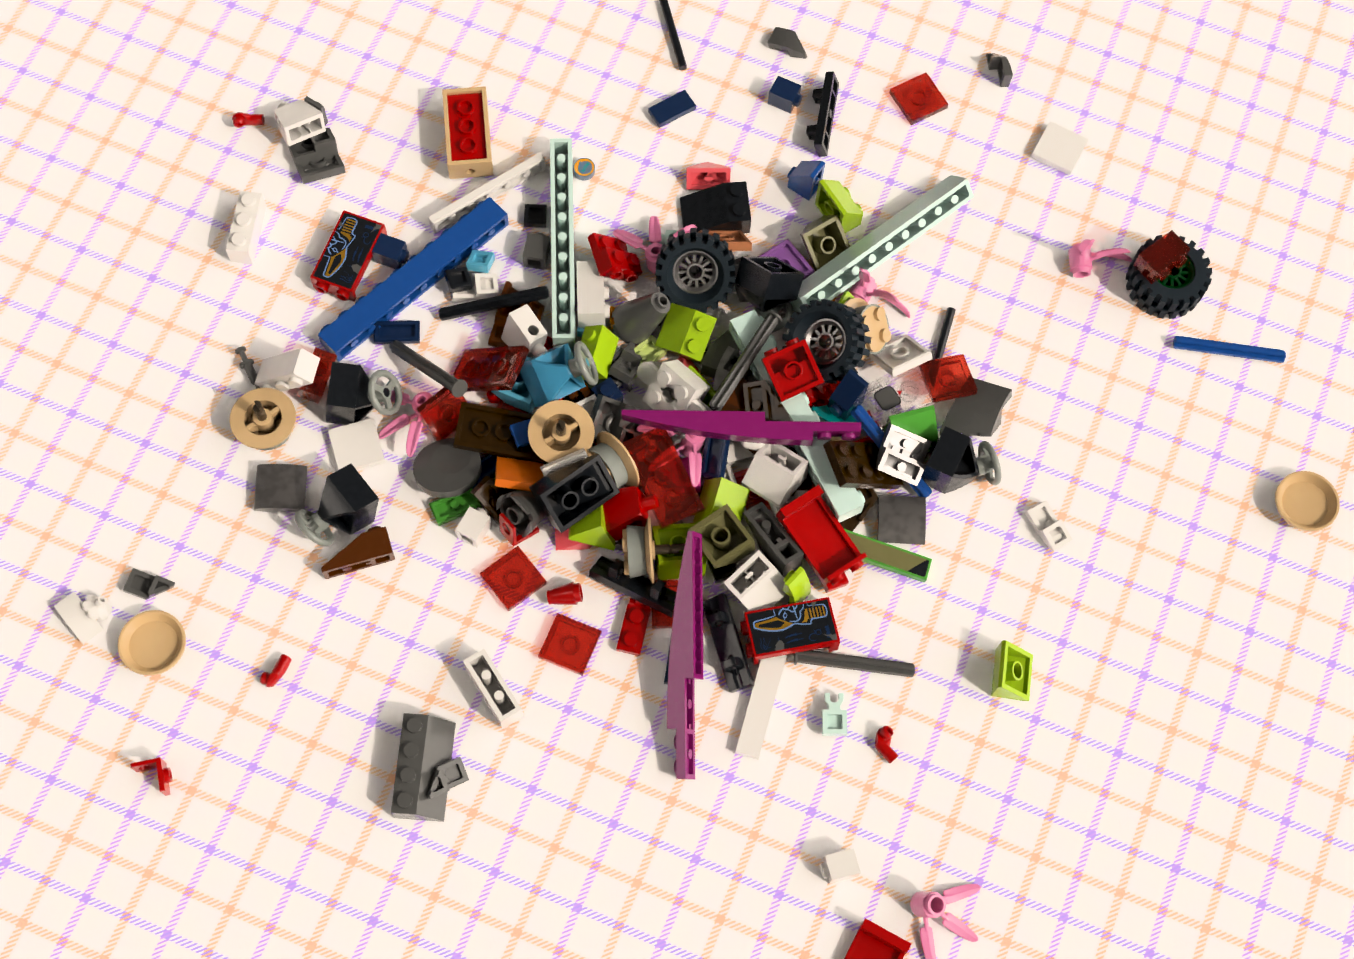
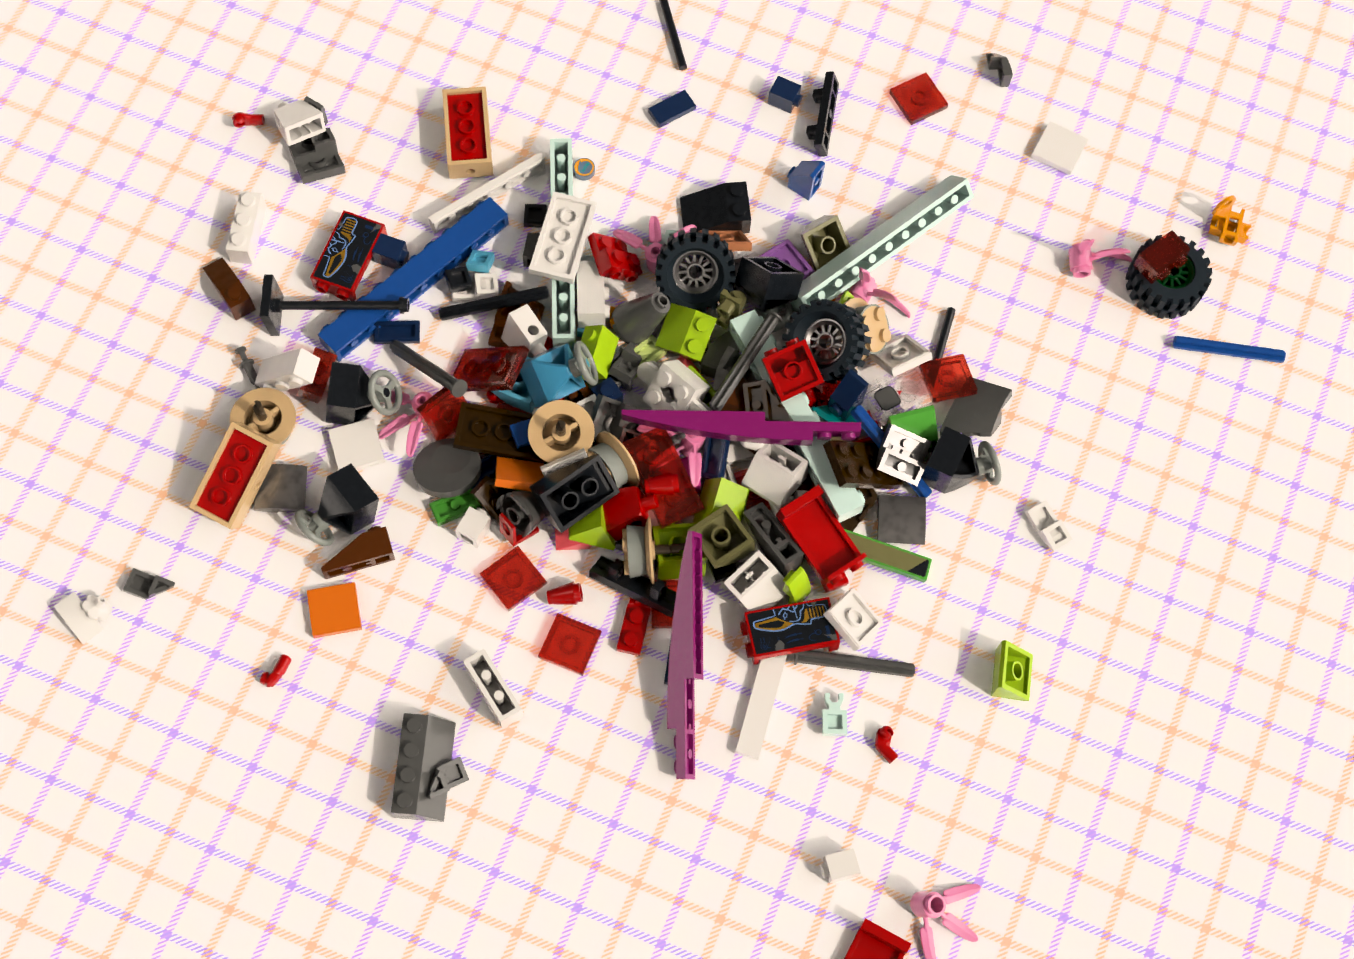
tan piece [118,610,186,676] -> none
red bracket [130,757,173,796] -> none
coral slope [686,162,731,190] -> none
black hinge [703,593,754,693] -> none
dark grey slope [767,27,808,59] -> none
lime slope [815,179,863,233] -> none
tan piece [1275,471,1340,532] -> none
none -> brick [189,422,282,529]
none -> reddish brown slope [203,257,256,321]
none -> black tile [259,274,410,336]
none -> orange tile [307,582,362,638]
none -> white plate [529,192,597,284]
none -> red cone [644,472,680,496]
none -> olive hips [716,289,746,330]
none -> white tile [823,587,883,652]
none -> light orange piece [1208,195,1251,246]

